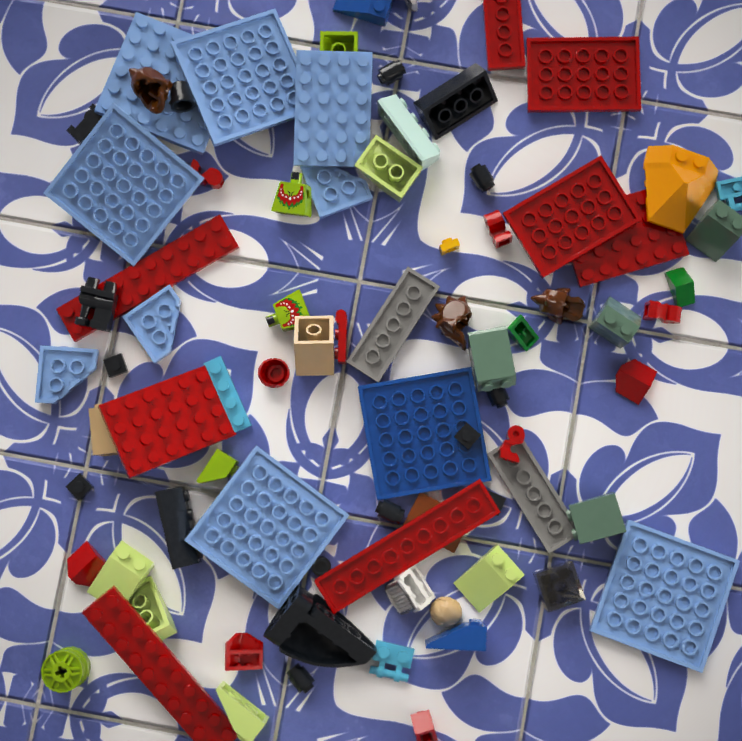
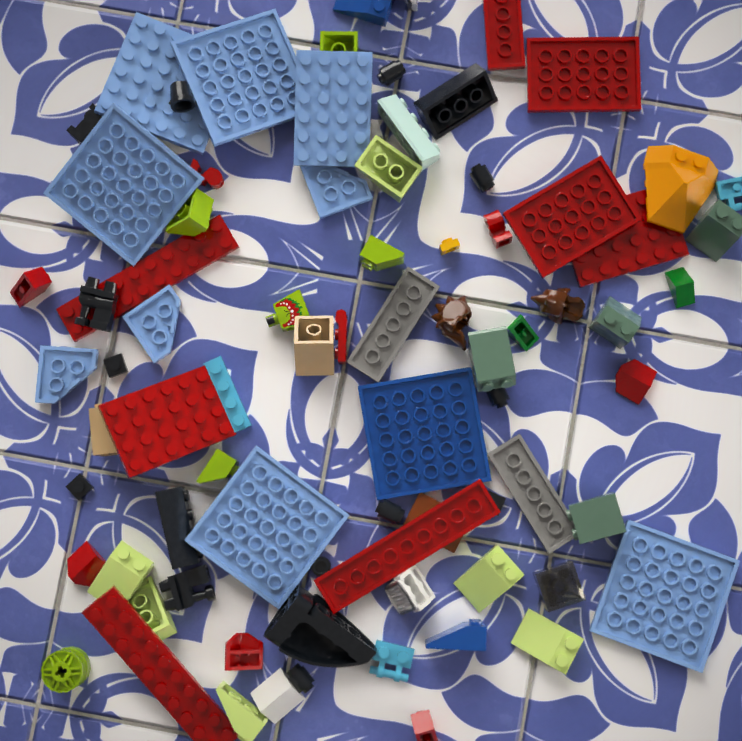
reddish brown head [129,67,173,114] -> none
red hair [258,358,290,388] -> none
lime torso [271,172,312,217] -> none
tan hair [429,597,462,628] -> none
black plate [454,422,481,450] -> none
red leg [498,425,525,464] -> none
red leg [643,300,682,324] -> none
none -> red slope [10,267,52,308]
none -> black hips [159,564,216,611]
none -> lime slope [165,188,214,236]
none -> white slope [250,668,305,724]
none -> lime slope [360,235,405,271]
none -> yellowish green slope [510,608,584,675]

